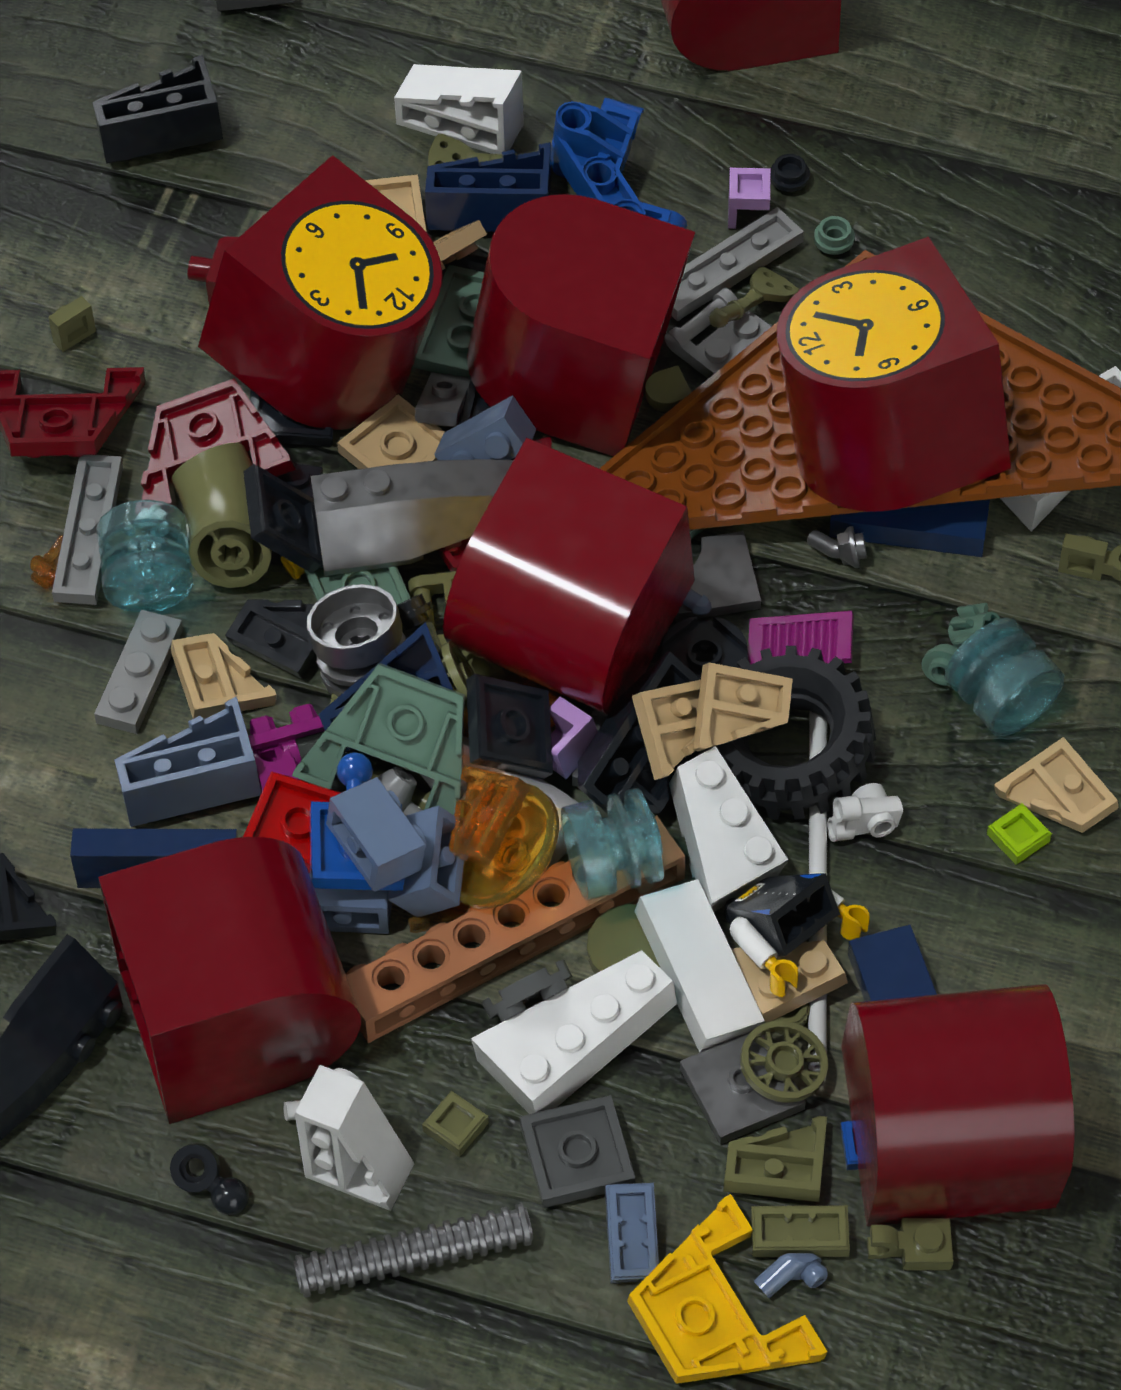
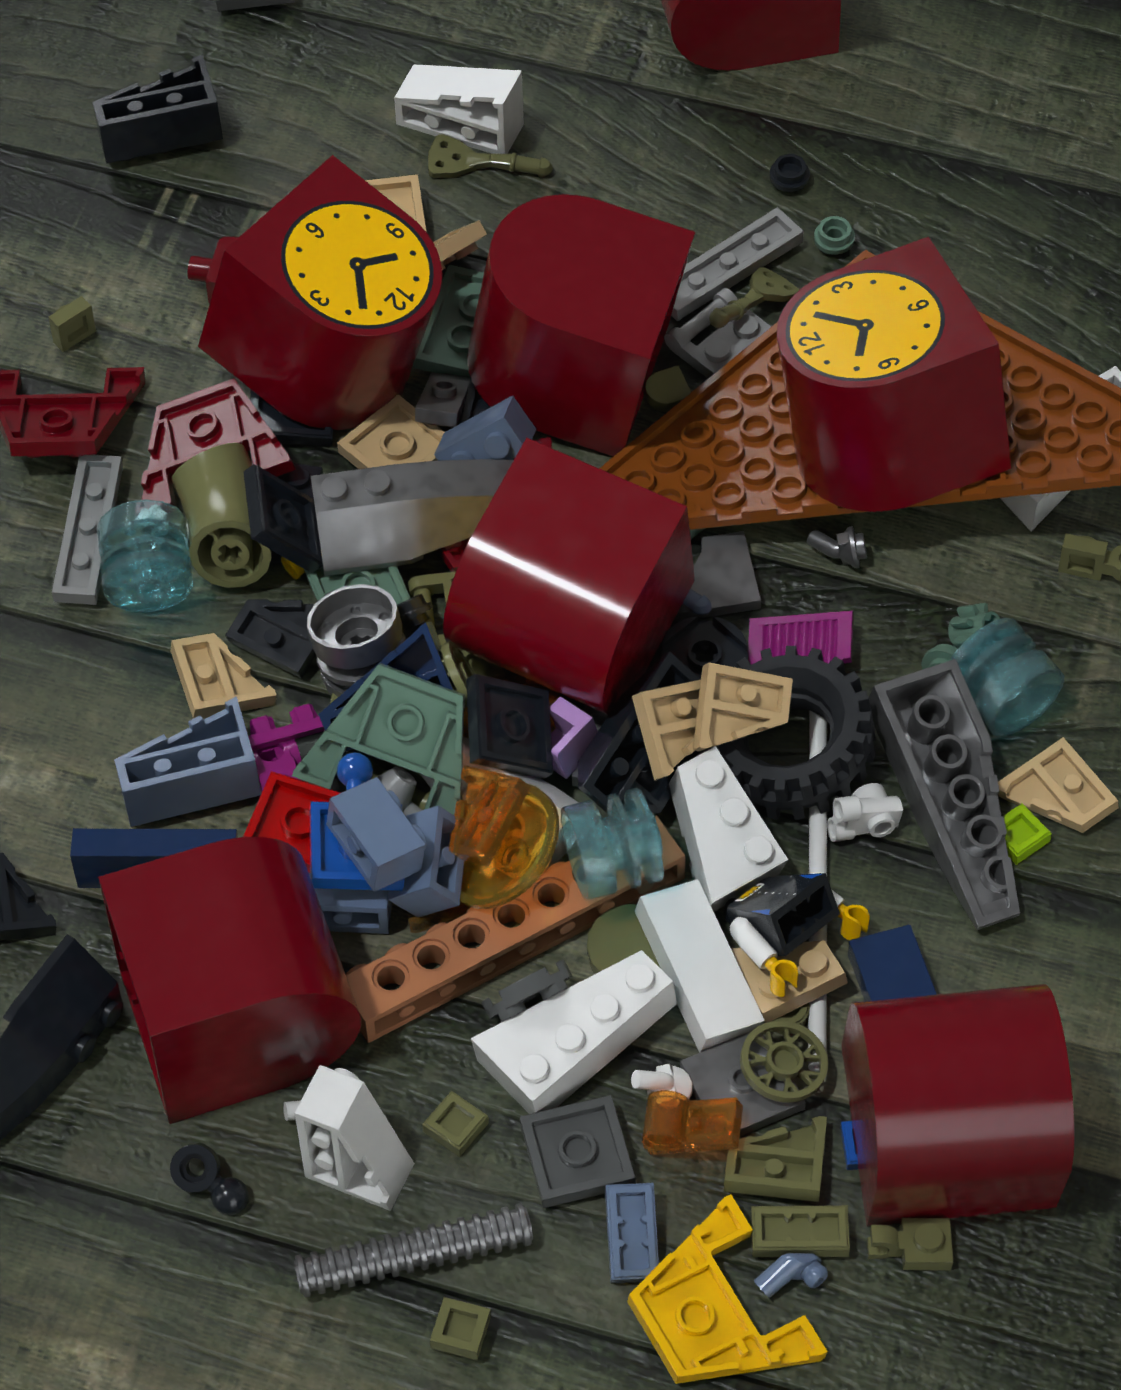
clear orange hand [30,535,63,589] -> none
light grey plate [94,610,183,734] -> none
dark blue wedge [425,142,551,232] -> none
blue connector [551,97,687,229] -> none
lavender panel [728,167,770,229] -> none
dark blue piece [829,499,990,557] -> none
none -> olive plate [430,1297,491,1360]
none -> white plate [631,1063,693,1111]
none -> clear orange plate [642,1090,743,1155]
none -> flat silver wedge [869,659,1020,930]

